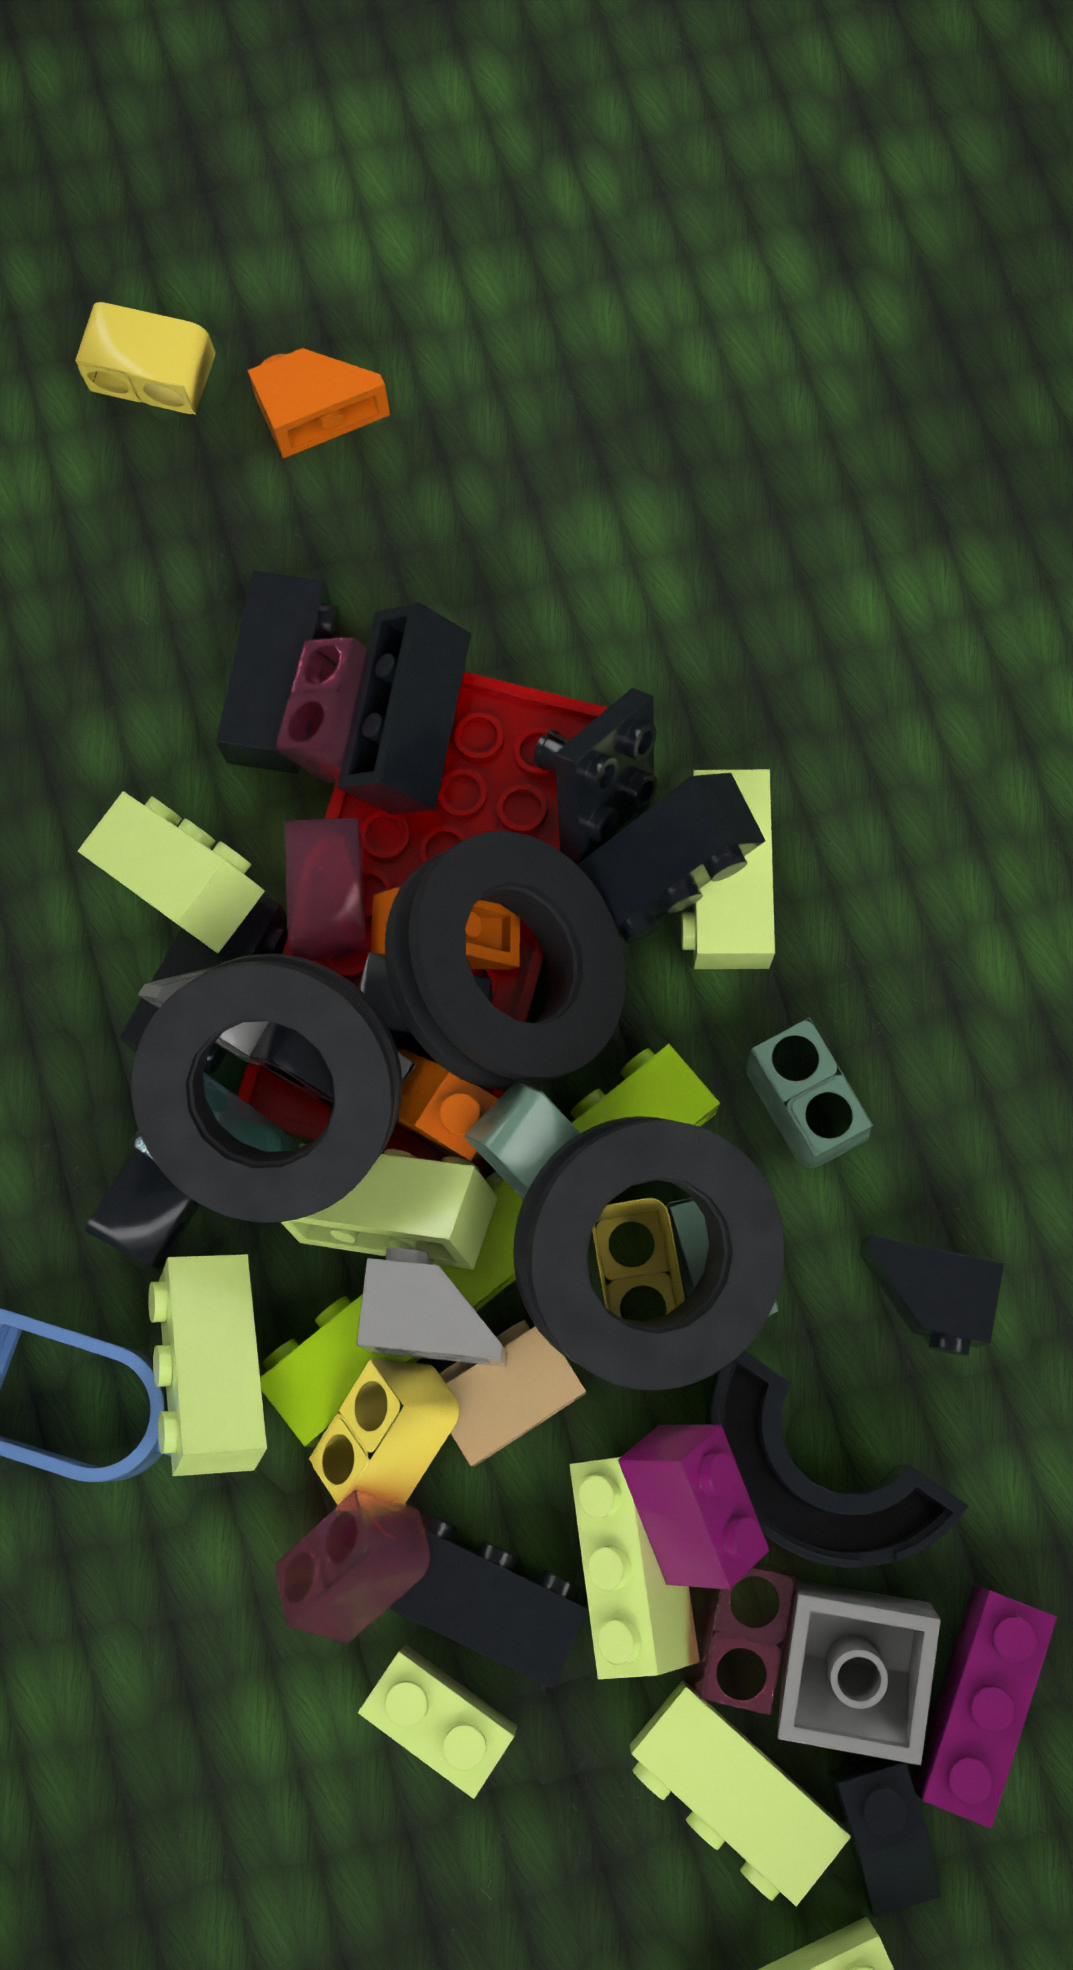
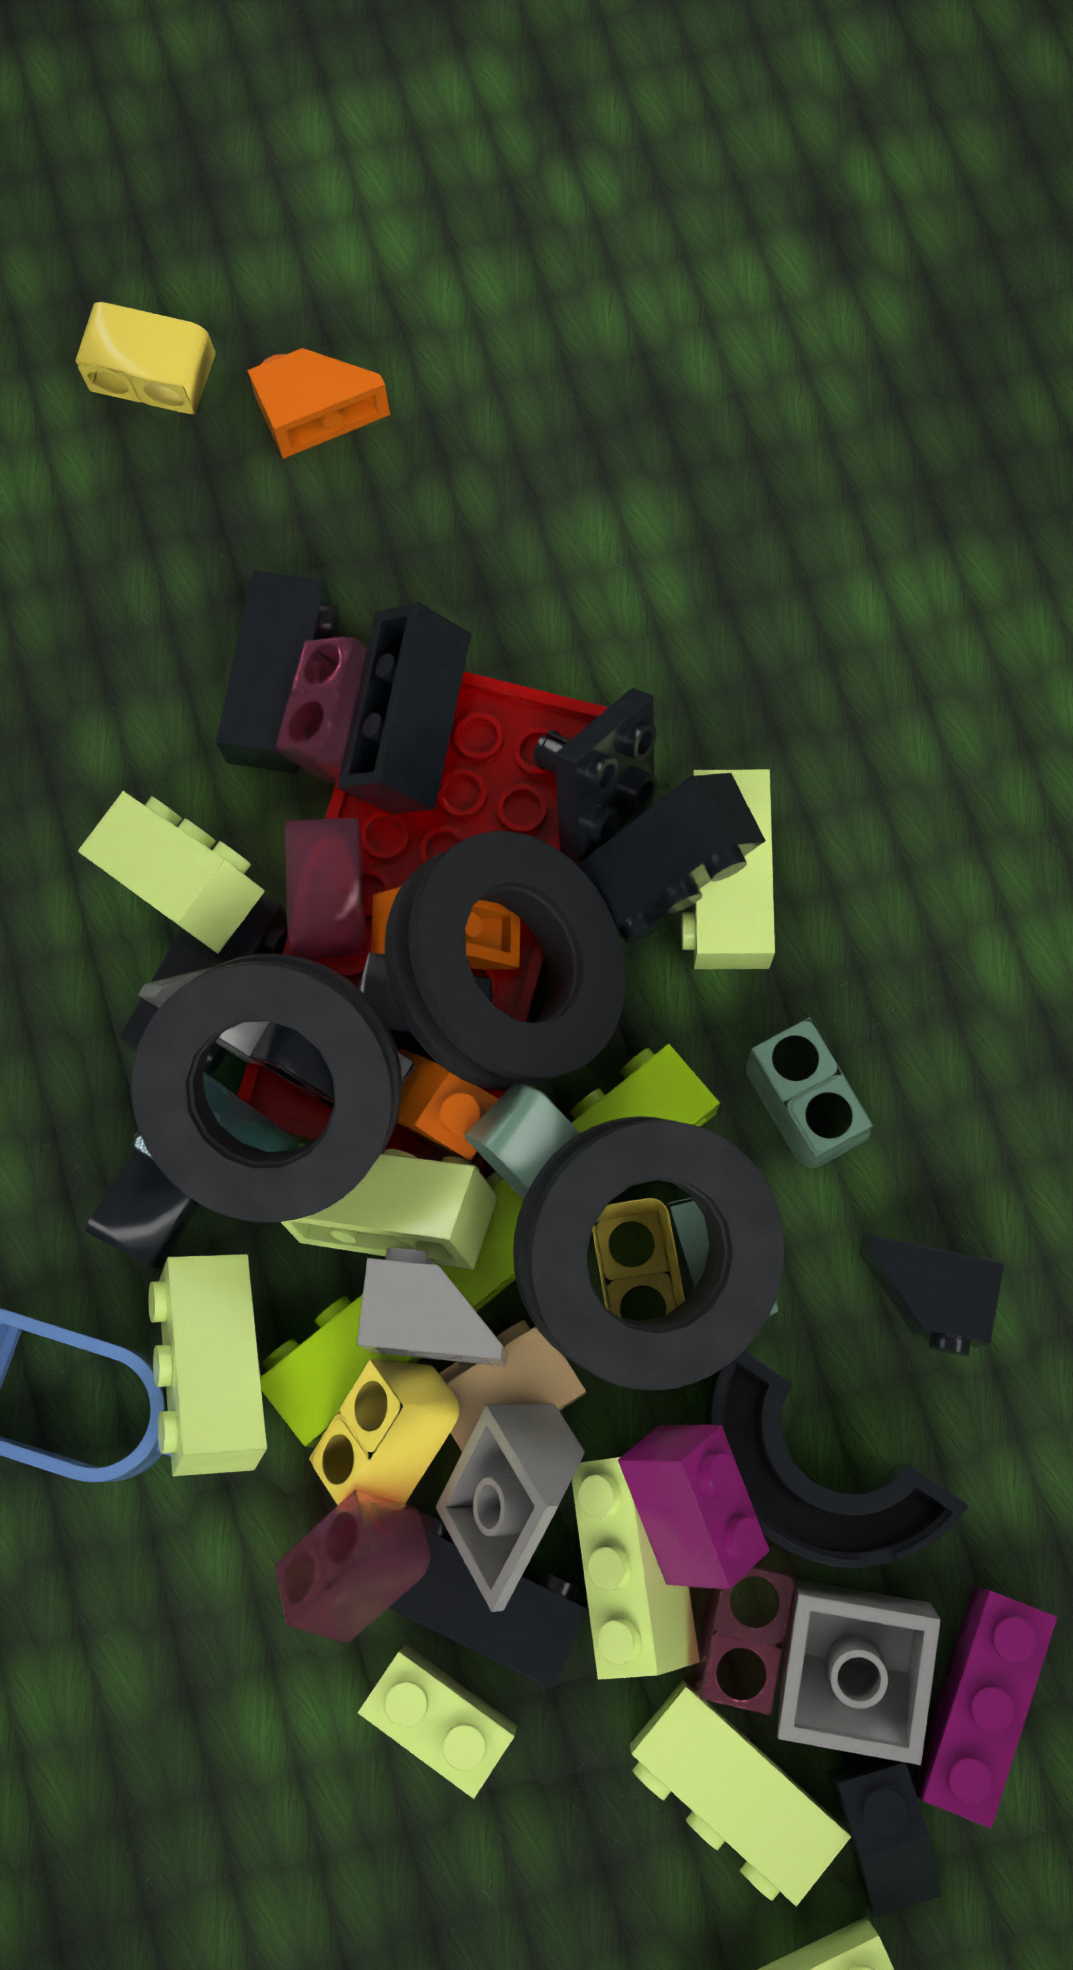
none -> light grey slope [435,1404,585,1612]

